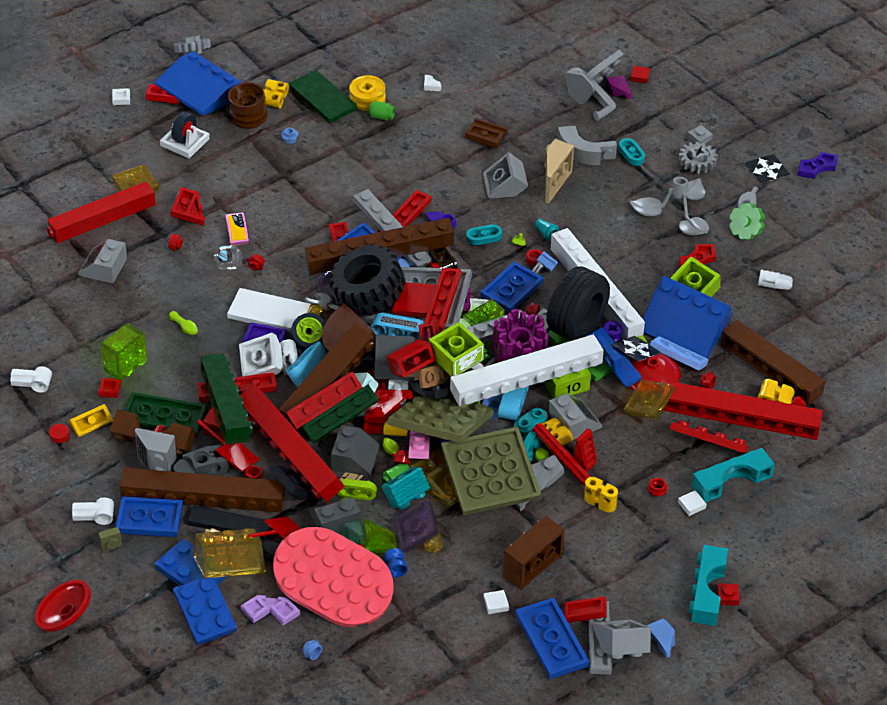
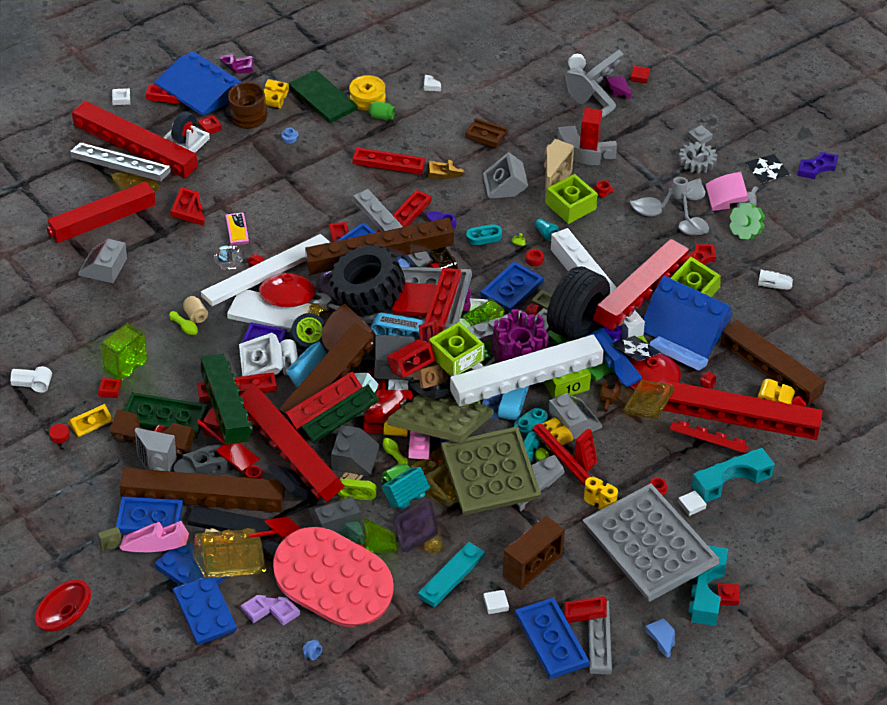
white piece [72,498,114,525] -> none
red plate [168,234,183,251] -> none
light grey gear [173,35,211,55] -> none
blue wheel [383,548,408,578] -> none
red plate [392,450,412,465] -> none
medium blue piece [532,251,558,274] -> none
light grey slope [593,620,651,658] -> none
teal plate [618,138,645,166] -> none
none -> light grey plate [70,142,171,181]
none -> red brick [72,101,198,179]
none -> bright pink slope [120,521,189,552]
none -> tan brick [183,296,208,323]
none -> red plate [198,115,222,135]
none -> white tile [201,234,329,306]
none -> magenta slope [220,54,254,73]
none -> red dish [259,273,315,307]
none -> red plate [352,147,426,175]
none -> teal plate [418,542,485,608]
none -> pearl gold slope [427,160,464,179]
none -> olive plate [531,290,552,310]
none -> lime brick [546,174,598,224]
none -> white tile [568,54,586,69]
none -> red brick [579,108,603,151]
none -> light grey plate [582,483,720,602]
none -> red plate [593,180,614,198]
none -> brick [593,239,689,330]
none -> reddish brown hand [600,379,621,412]
none -> bright pink slope [706,172,748,211]

